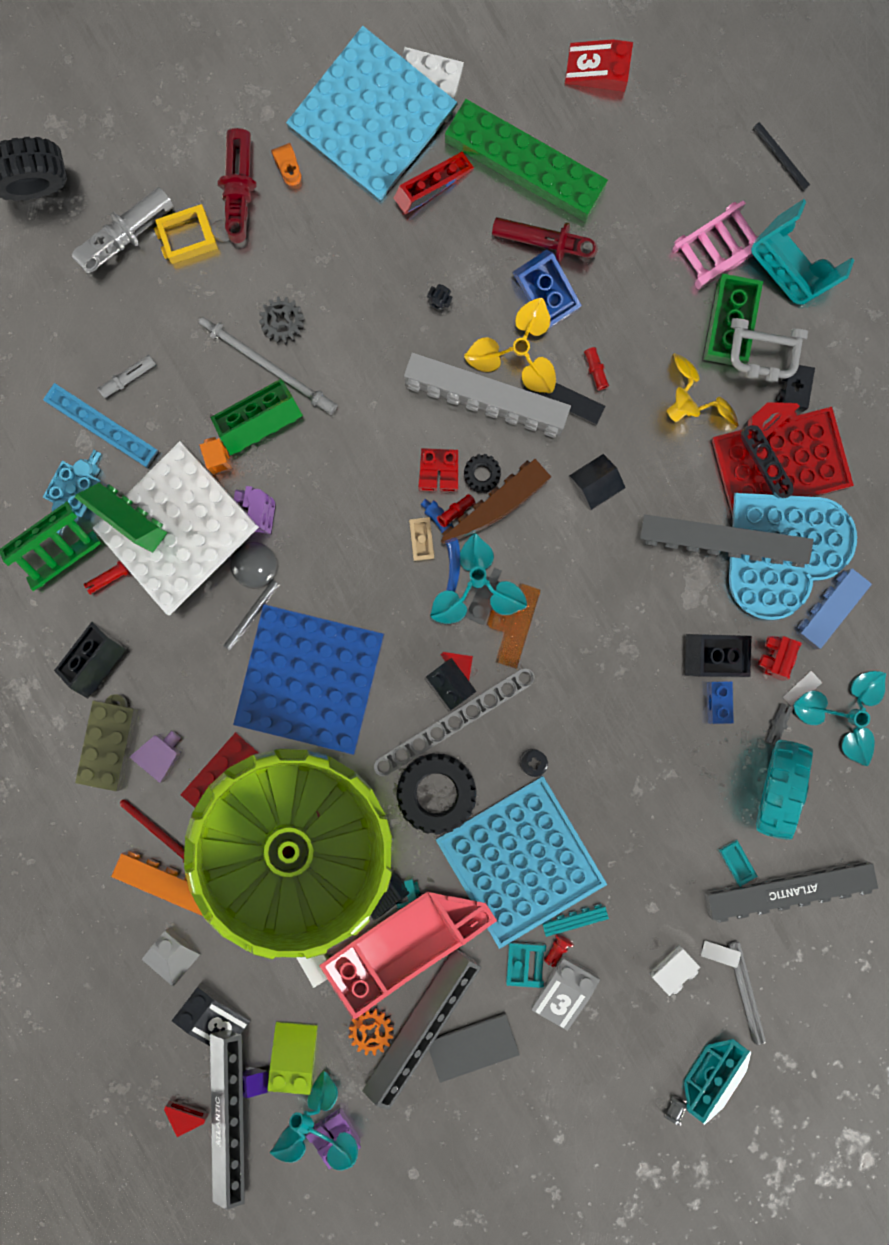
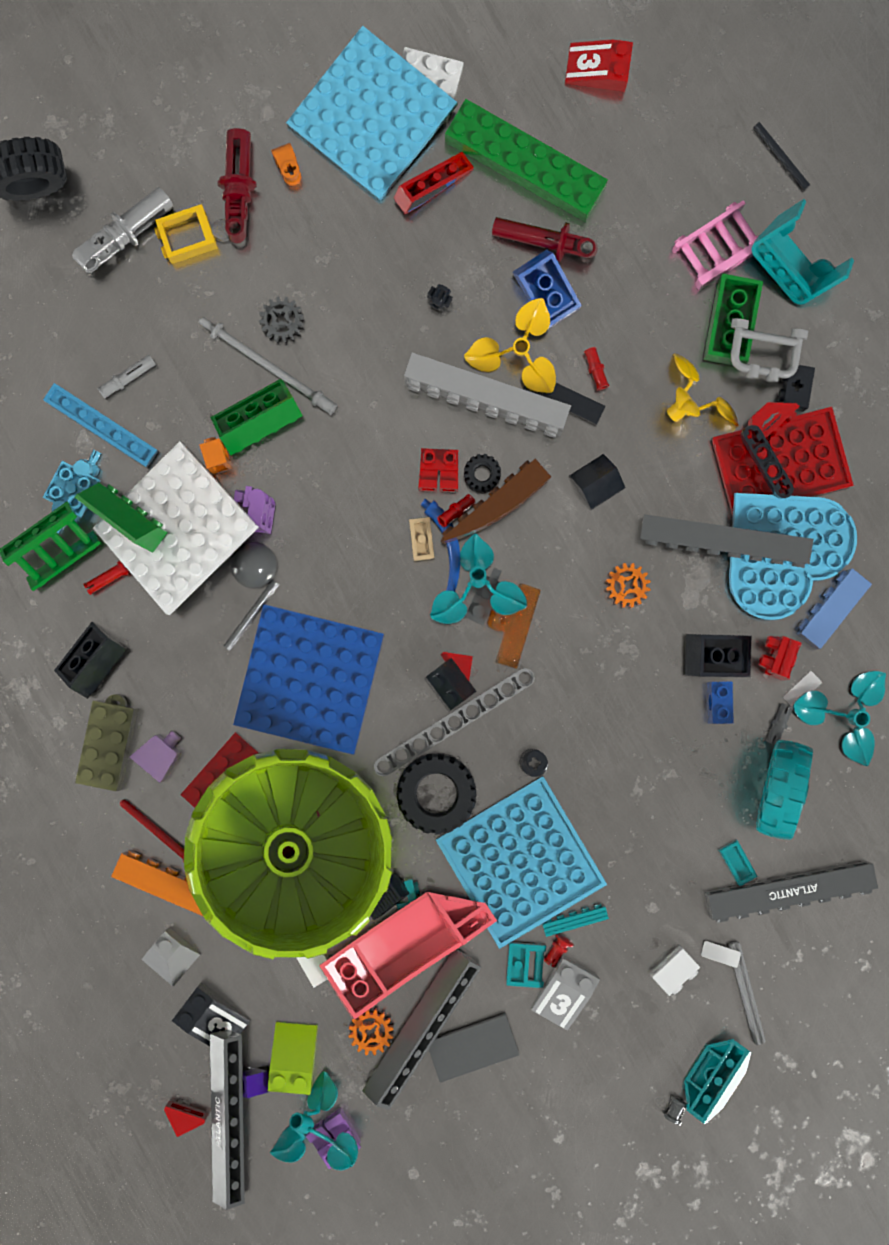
none -> orange gear [605,563,651,608]

